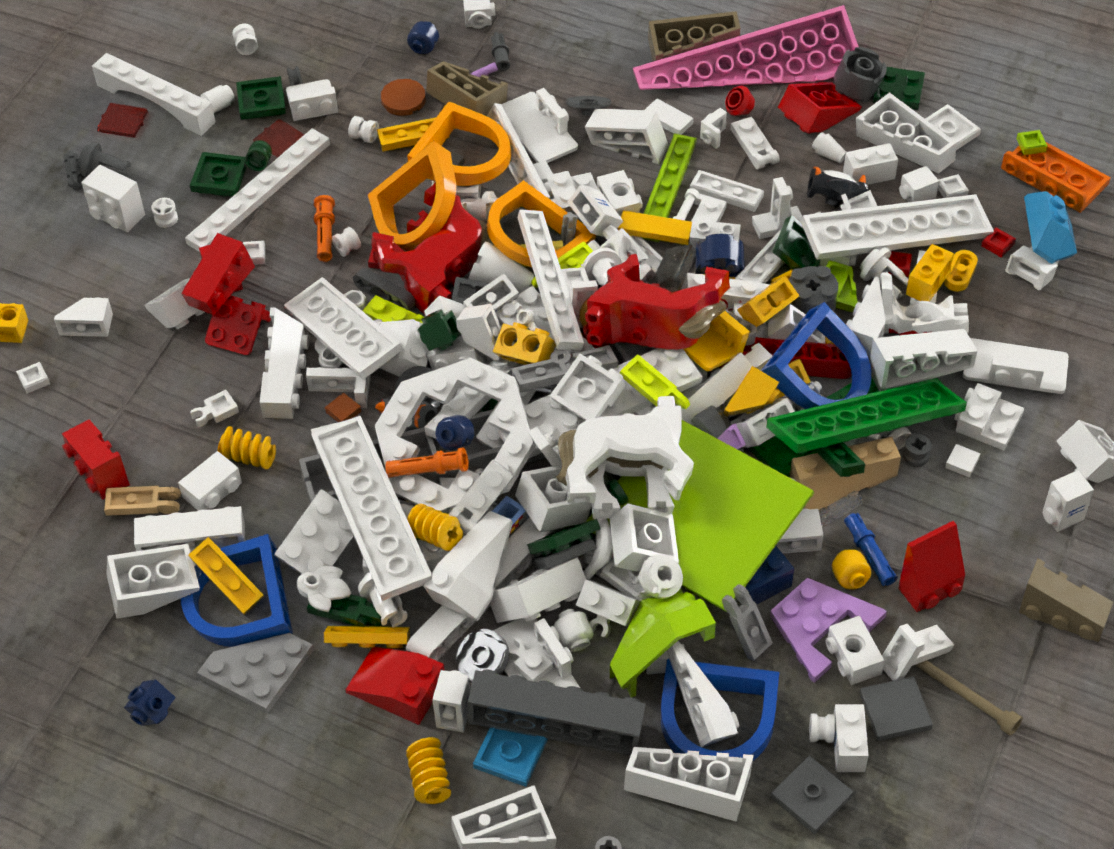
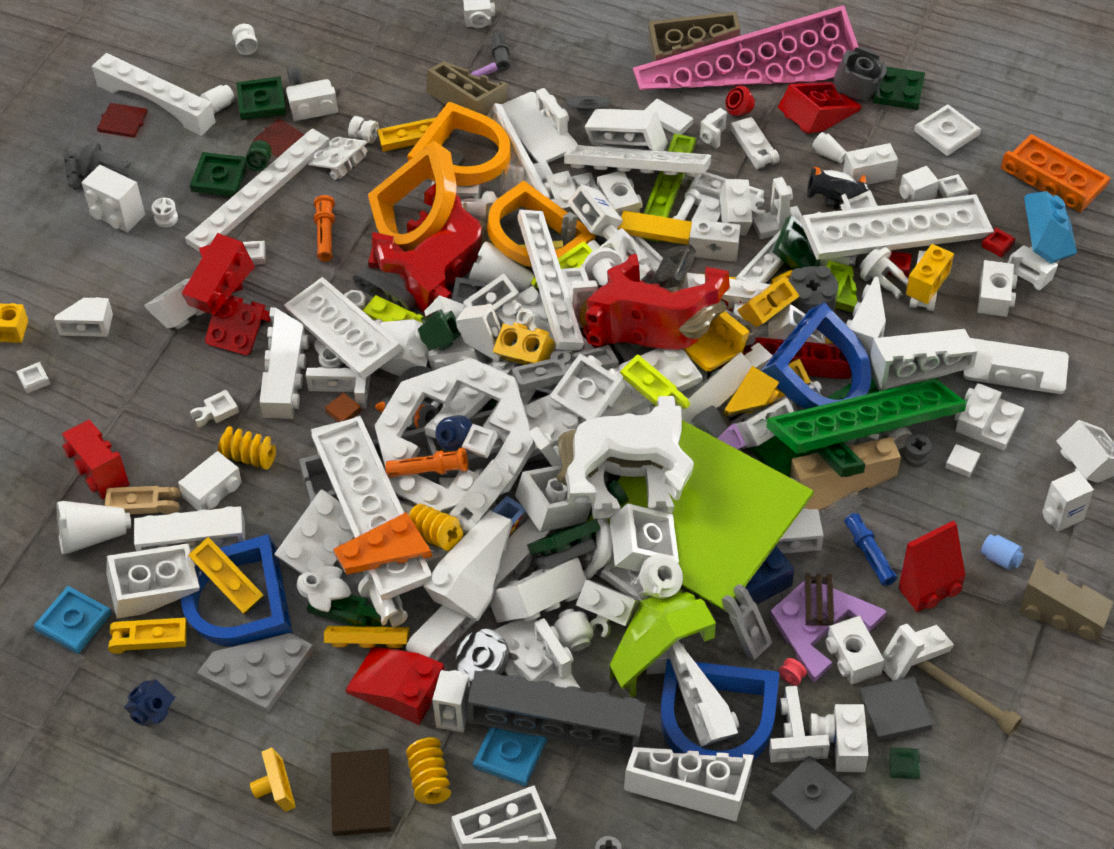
white wheel [332,227,361,257] -> none
dark orange tile [381,79,426,116] -> none
dark blue head [407,21,439,54] -> none
dark blue brick [695,234,745,277] -> none
yellow head [831,549,871,590] -> none
white wedge [856,92,956,174] -> none
white hips [881,272,969,336] -> none
yellow plate [944,250,978,292] -> none
lime tile [1016,130,1047,155] -> none
none -> dark azure tile [33,586,112,654]
none -> white cone [56,501,131,554]
none -> yellow plate [108,618,187,654]
none -> yellow tile [250,747,296,812]
none -> white hinge [307,137,368,180]
none -> dark brown tile [331,749,391,836]
none -> orange wing [333,512,433,575]
none -> white tile [462,424,498,458]
none -> clear brick [499,164,526,195]
none -> white plate [564,145,711,177]
none -> white brick [719,179,765,236]
none -> white bracket [769,686,830,763]
none -> coral bush [778,658,807,686]
none -> dark brown tile [804,573,834,626]
none -> clear green tile [889,747,920,779]
none -> white brick [977,260,1017,317]
none -> light blue brick [981,534,1024,570]

